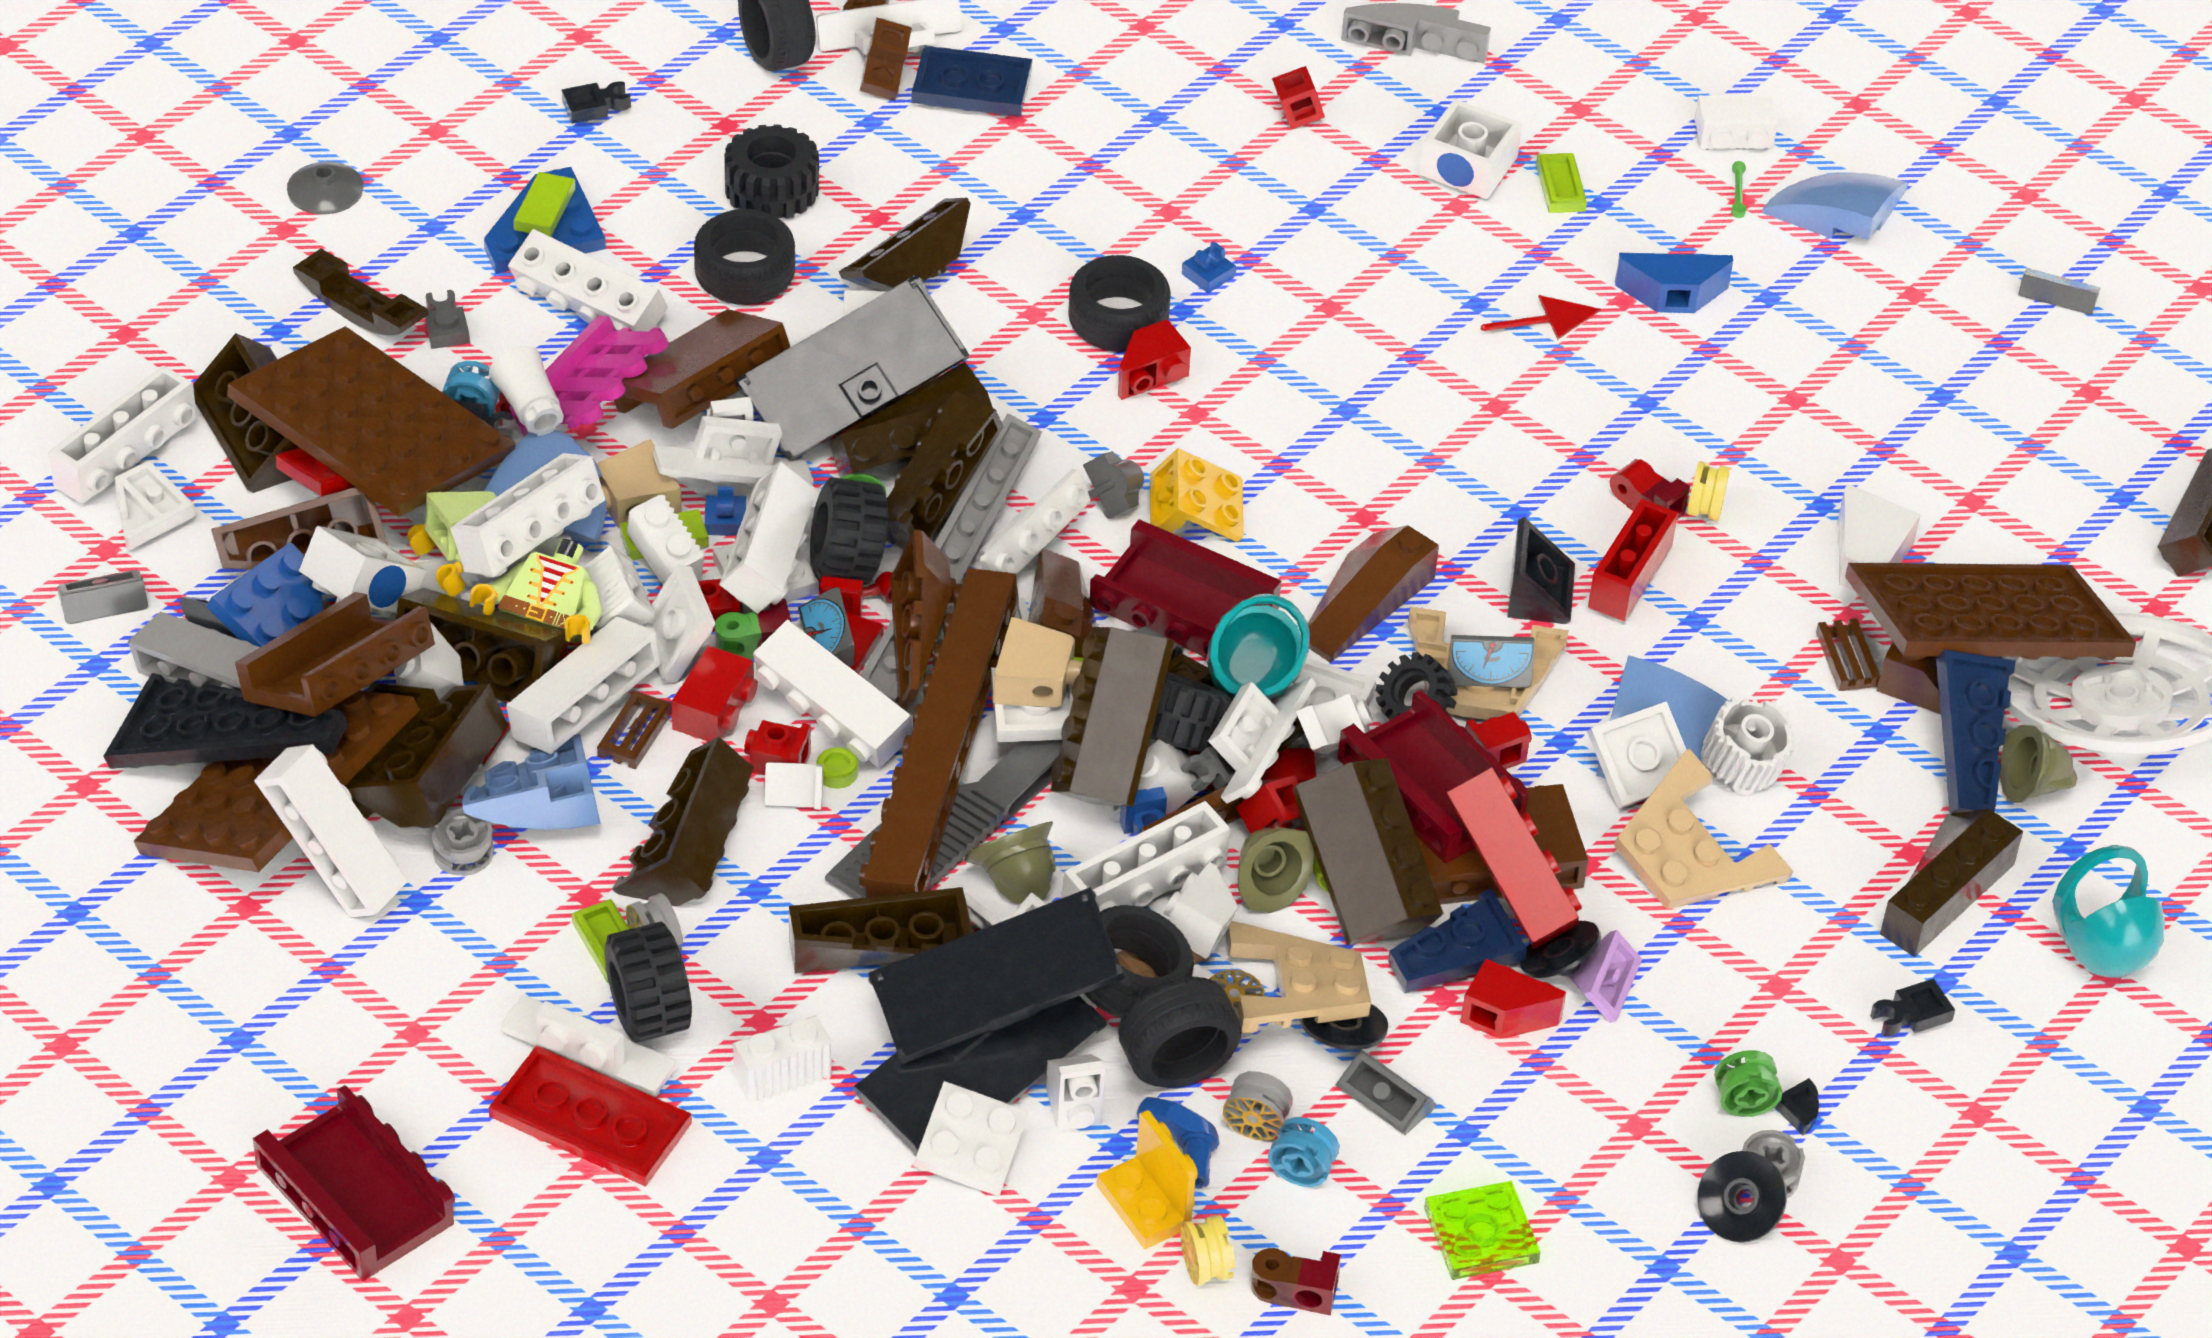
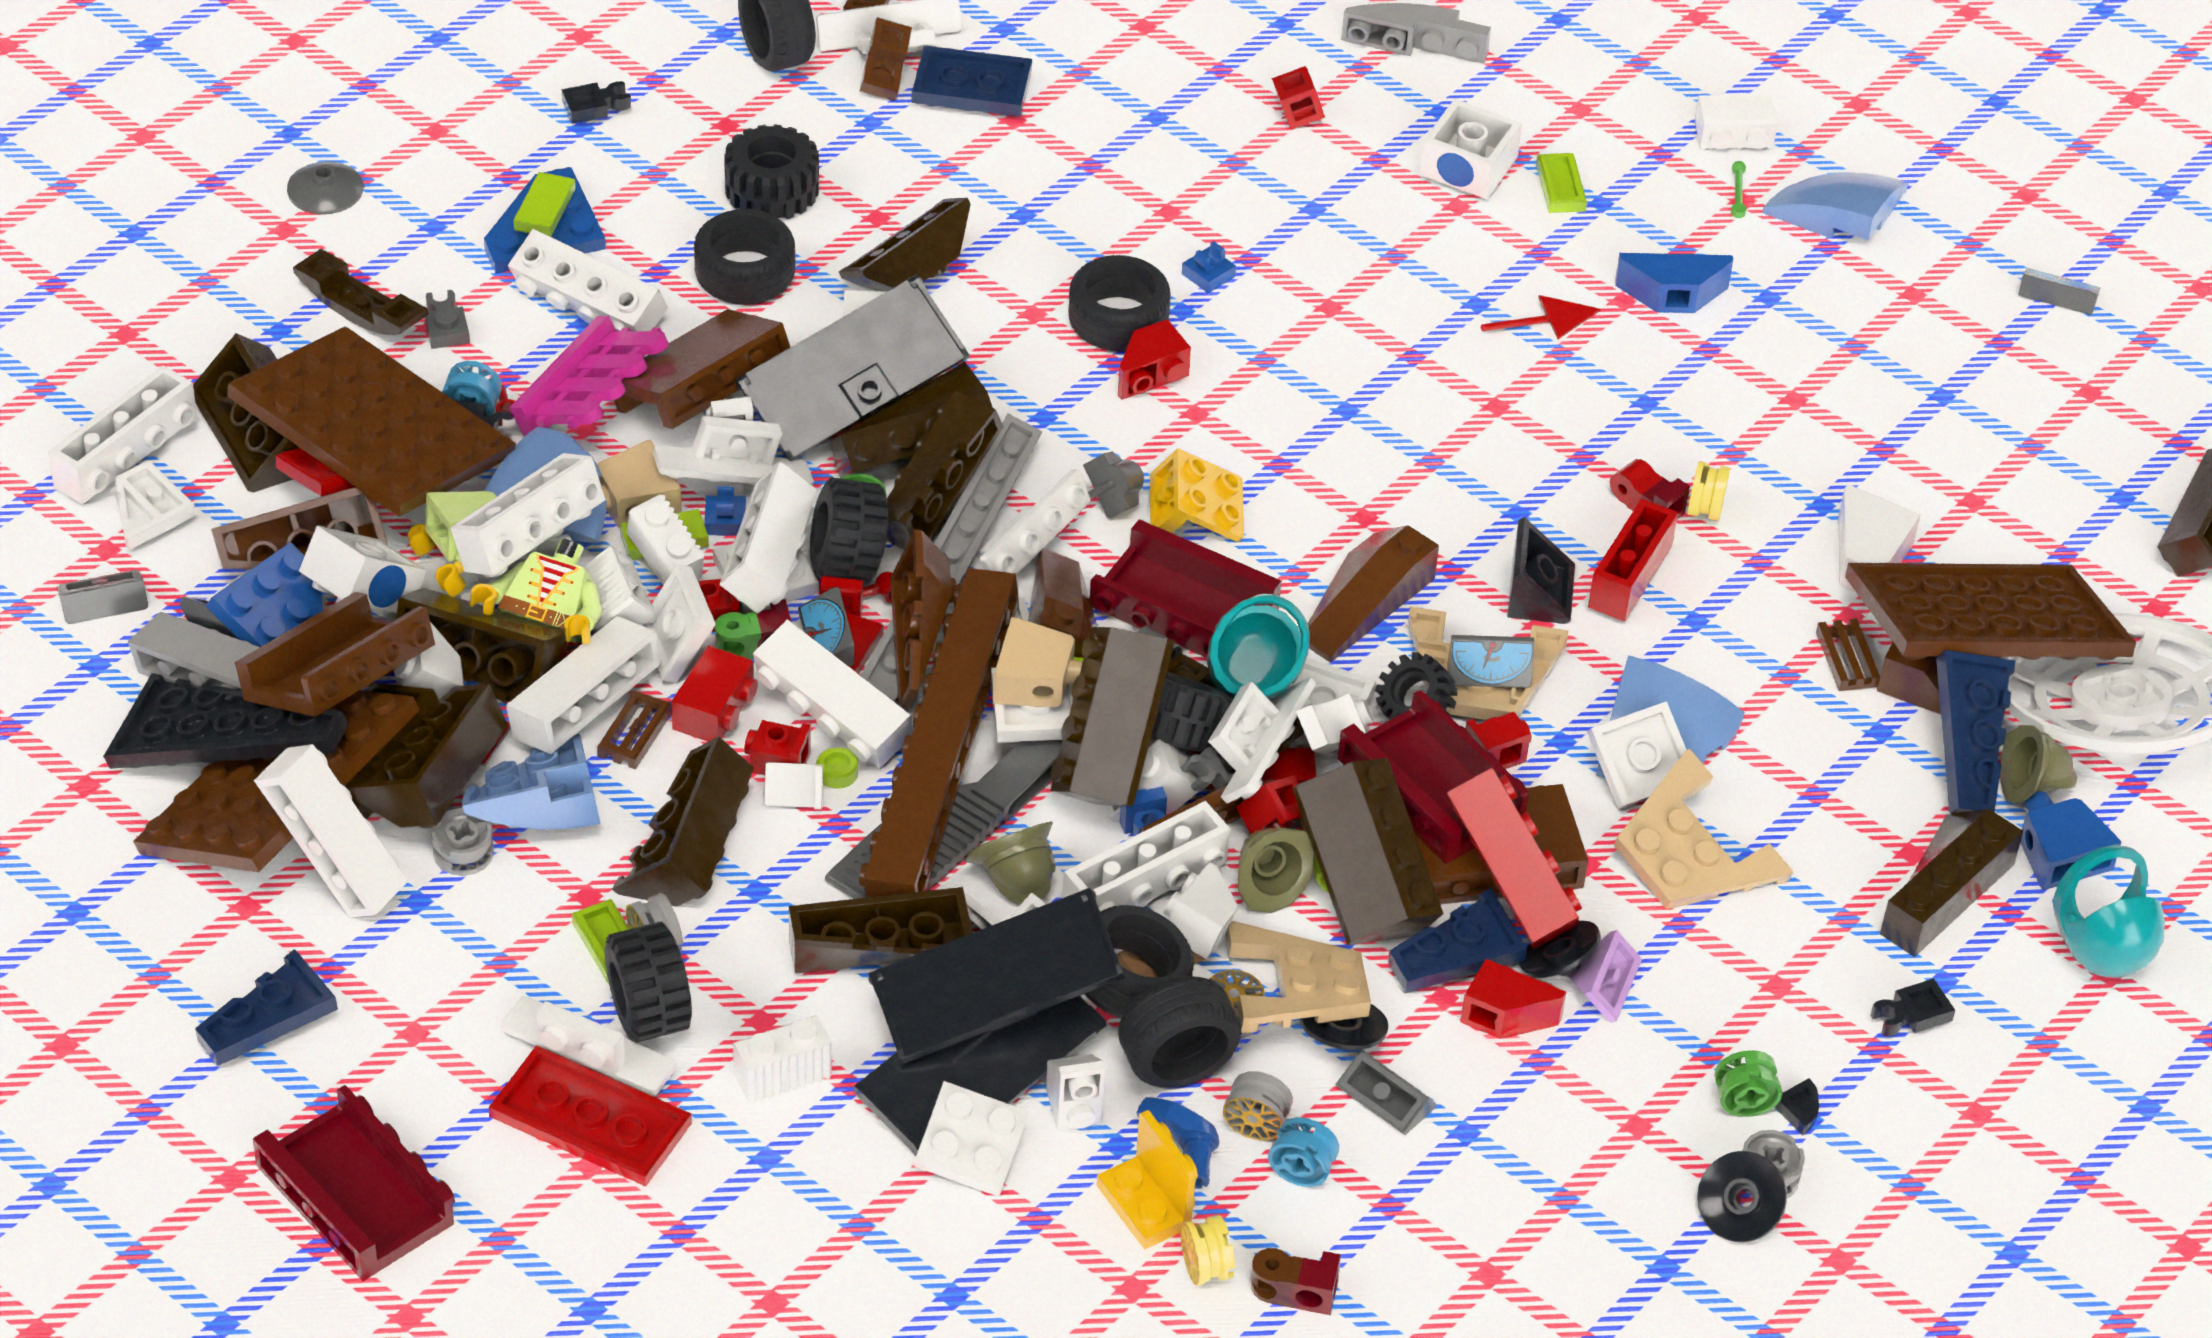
white plant [489,346,564,436] -> none
clear neon green plate [1424,1180,1541,1280] -> none
white brick [1700,696,1796,795] -> none
none -> dark blue wing [195,949,338,1066]
none -> blue torso [2020,791,2122,891]

